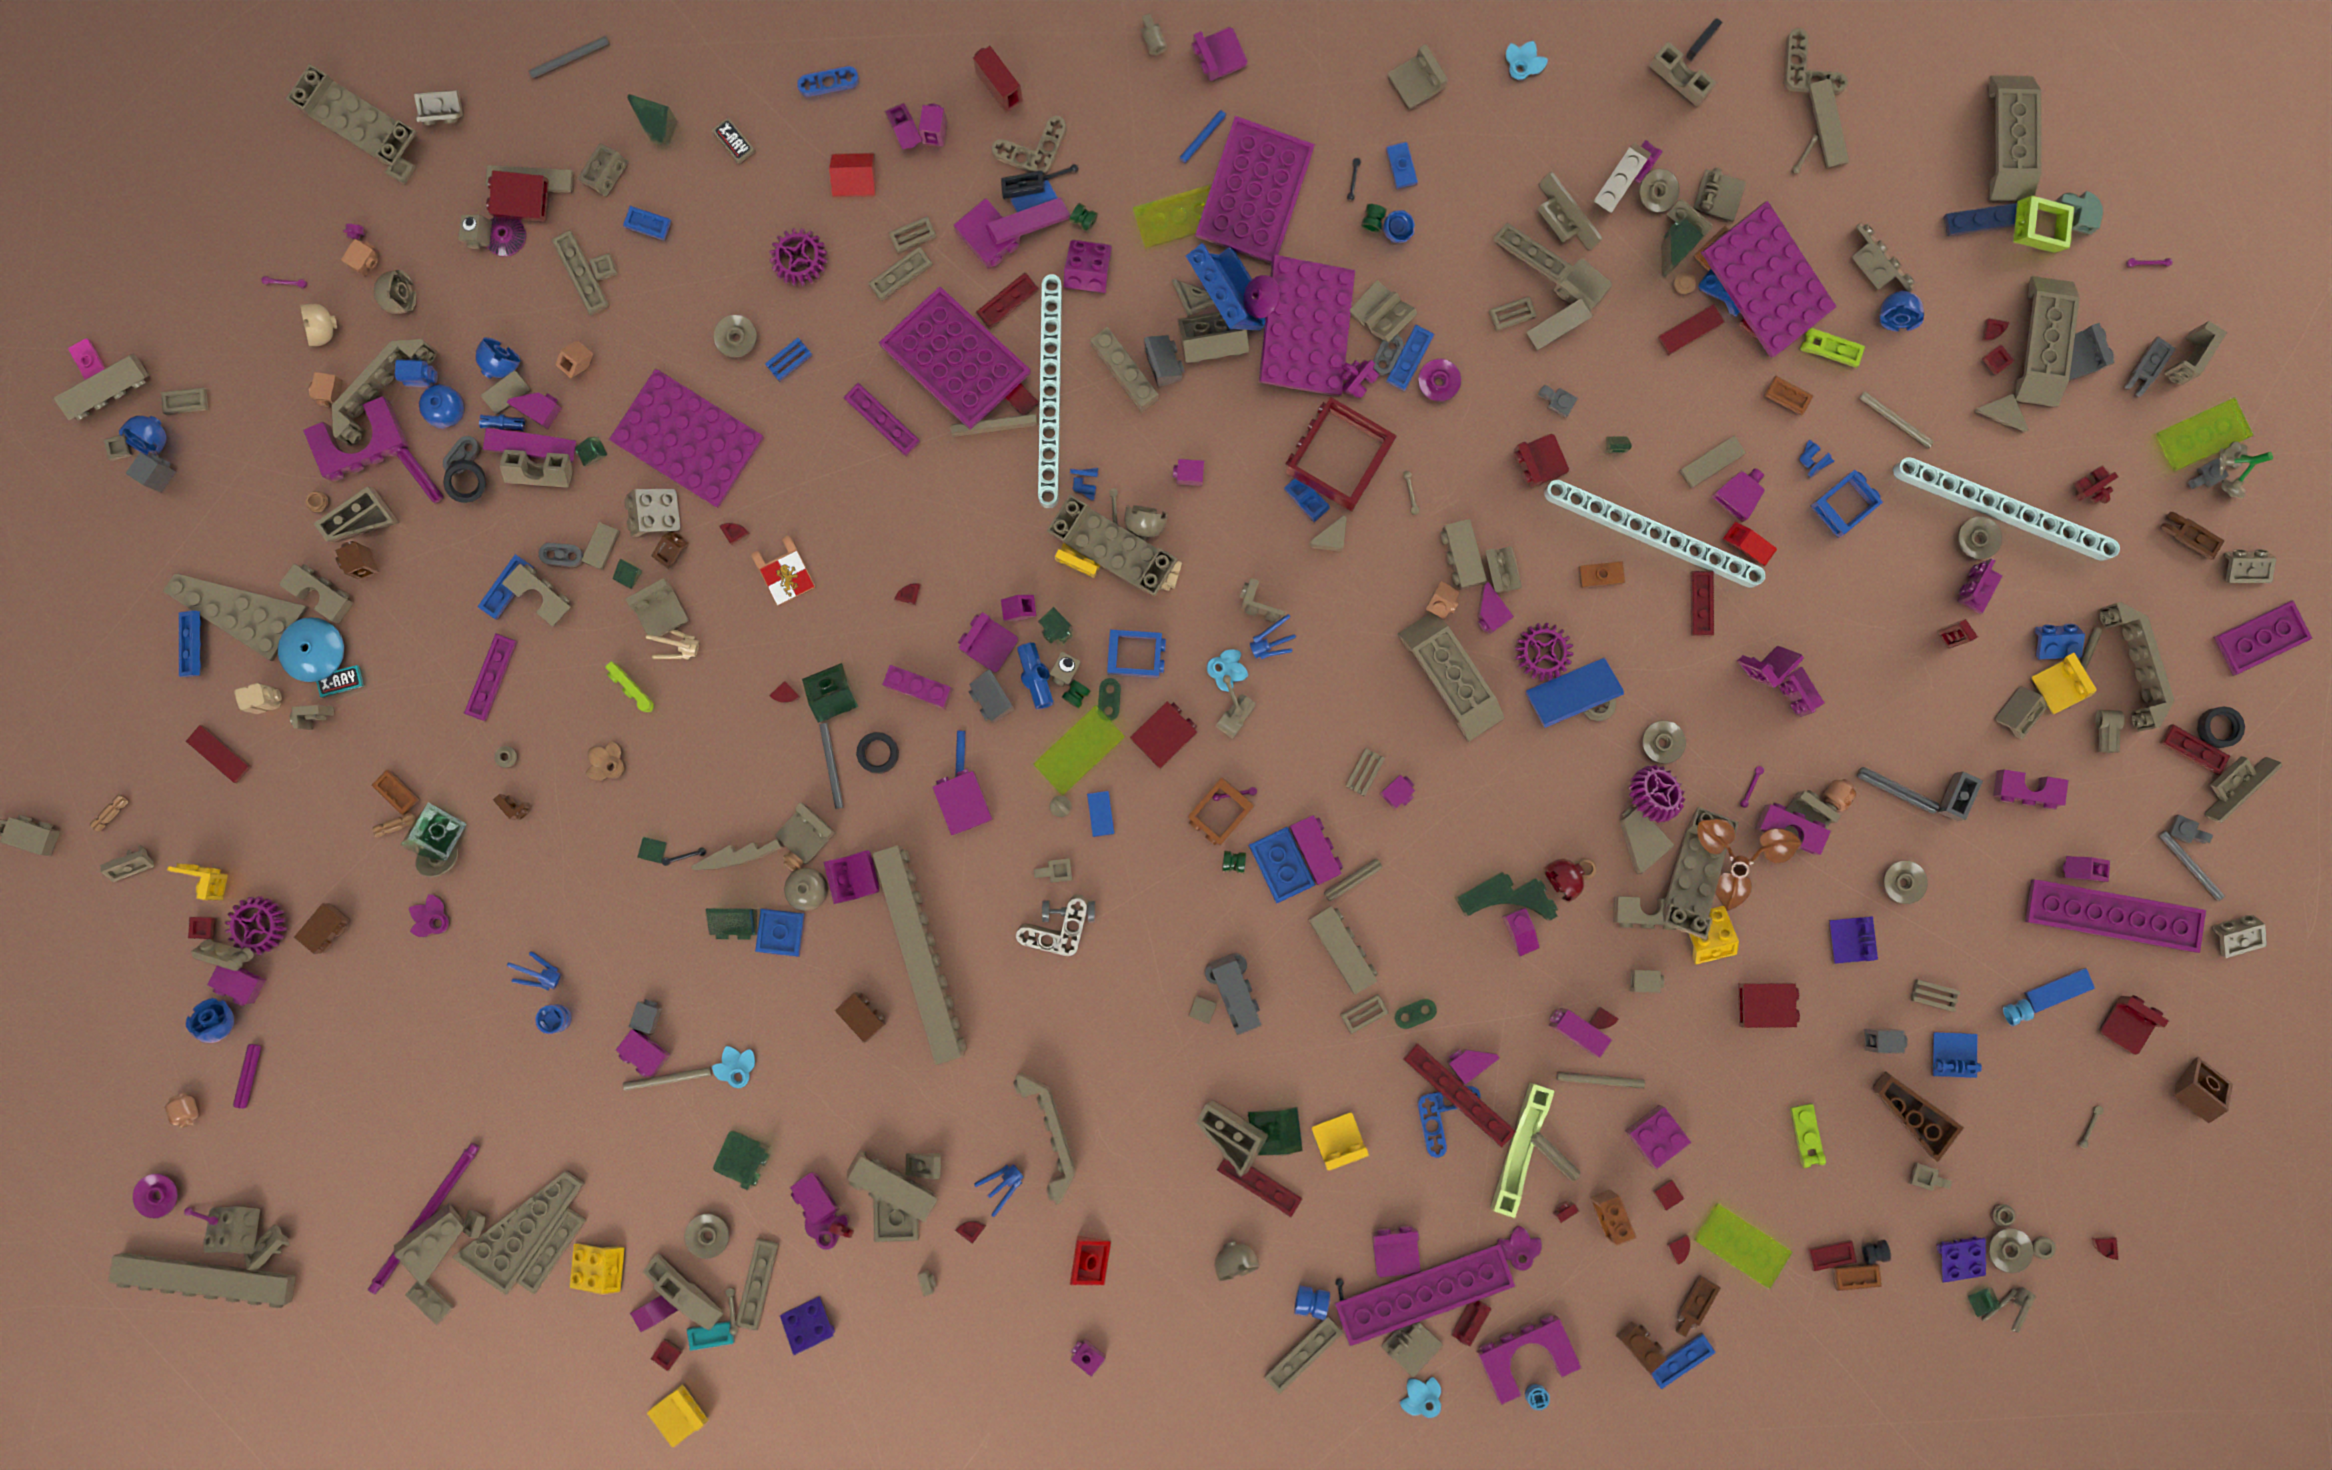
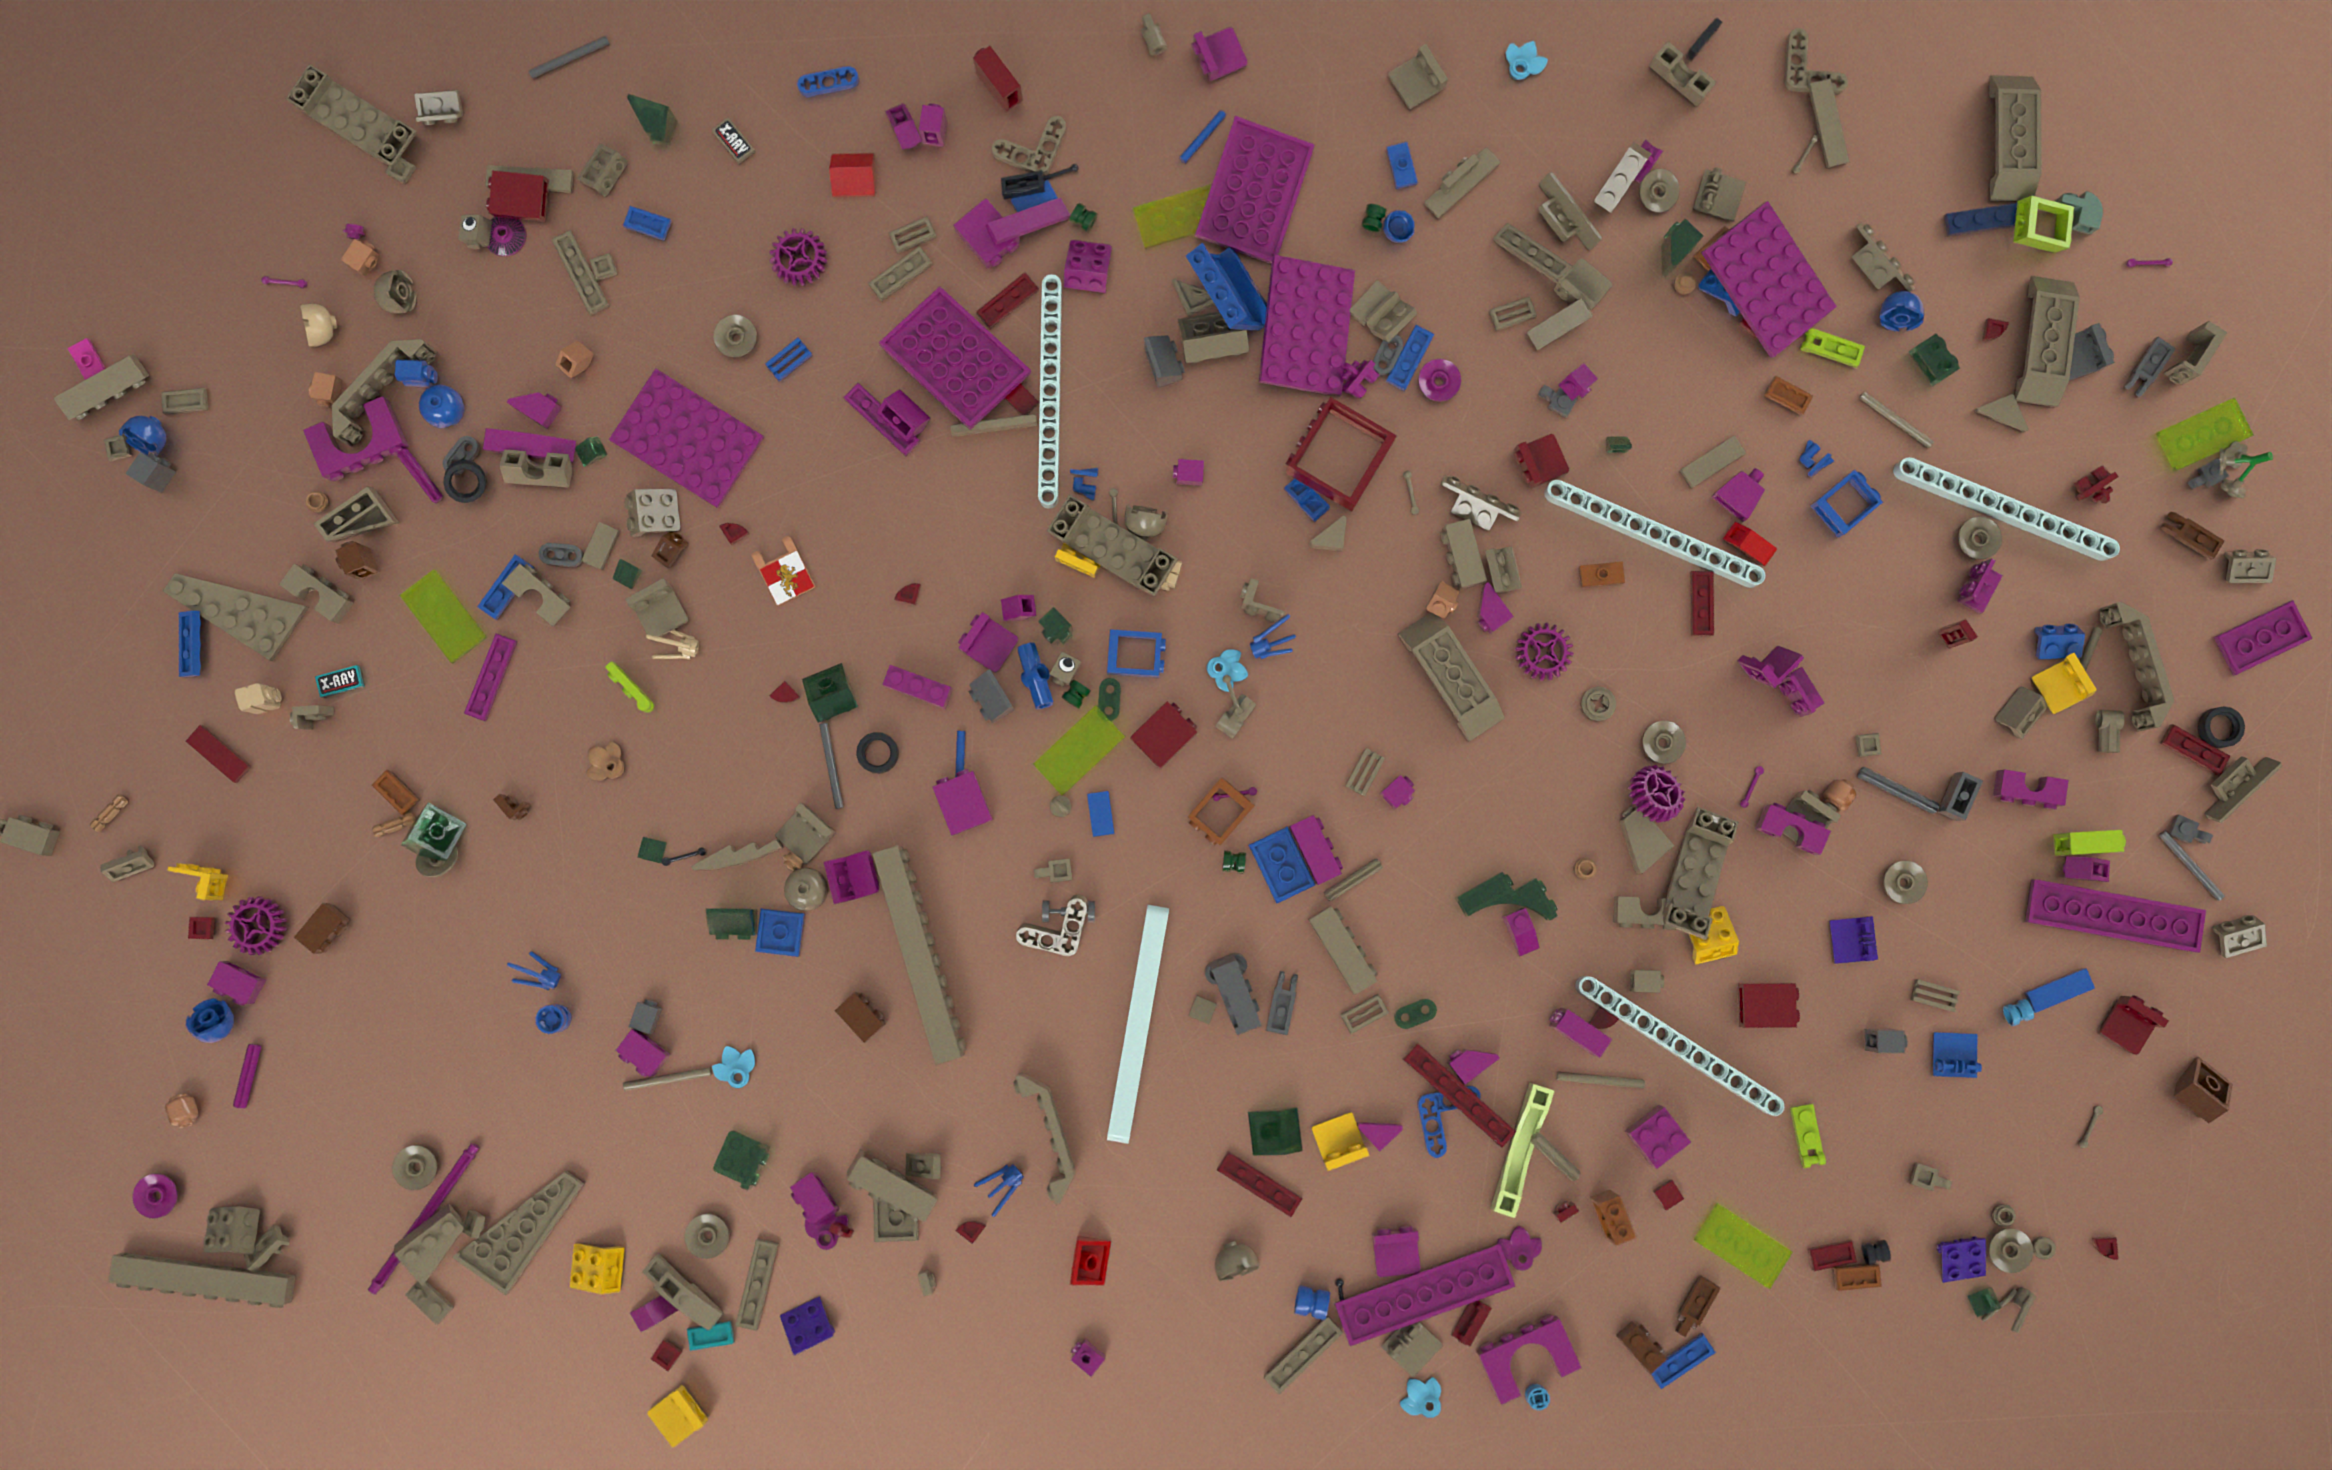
magenta hinge [184,1207,218,1226] -> none
dark tan plate [191,939,254,971] -> none
dark azure dish [278,617,344,682] -> none
magenta plate [409,894,449,937] -> none
blue cylinder [475,337,521,378] -> none
blue pin [479,414,526,431] -> none
dark tan slope [481,370,531,415] -> none
dark tan plate [494,746,517,768] -> none
dark tan tile [516,1208,586,1294] -> none
dark tan hinge [725,1288,738,1335] -> none
dark tan brick [1090,327,1159,413] -> none
dark tan wedge [1196,1100,1269,1177] -> none
magenta dish [1244,275,1280,318] -> none
black hinge [1347,158,1361,201] -> none
blue tile [1526,657,1624,728] -> none
dark red cylinder [1543,859,1585,903] -> none
dark red tile [1658,304,1725,355] -> none
dark tan bracket [1667,199,1713,242] -> none
dark red tile [1667,1235,1690,1265] -> none
dark orange plant [1697,819,1801,911] -> none
reddish brown wedge [1872,1071,1964,1163] -> none
dark red plate [1982,344,2014,375] -> none
none -> dark tan dish [392,1145,437,1190]
none -> clear neon green tile [399,569,487,664]
none -> magenta brick [877,389,930,442]
none -> light aqua beam [1107,905,1169,1144]
none -> dark grey hinge [1266,971,1298,1035]
none -> magenta slope [1357,1122,1403,1151]
none -> dark tan bracket [1425,148,1500,218]
none -> bracket [1441,475,1522,531]
none -> magenta brick [1559,363,1598,401]
none -> light aqua beam [1575,976,1784,1116]
none -> dark tan tile [1855,733,1881,757]
none -> clear green brick [1909,333,1960,387]
none -> lime window [2053,830,2126,856]

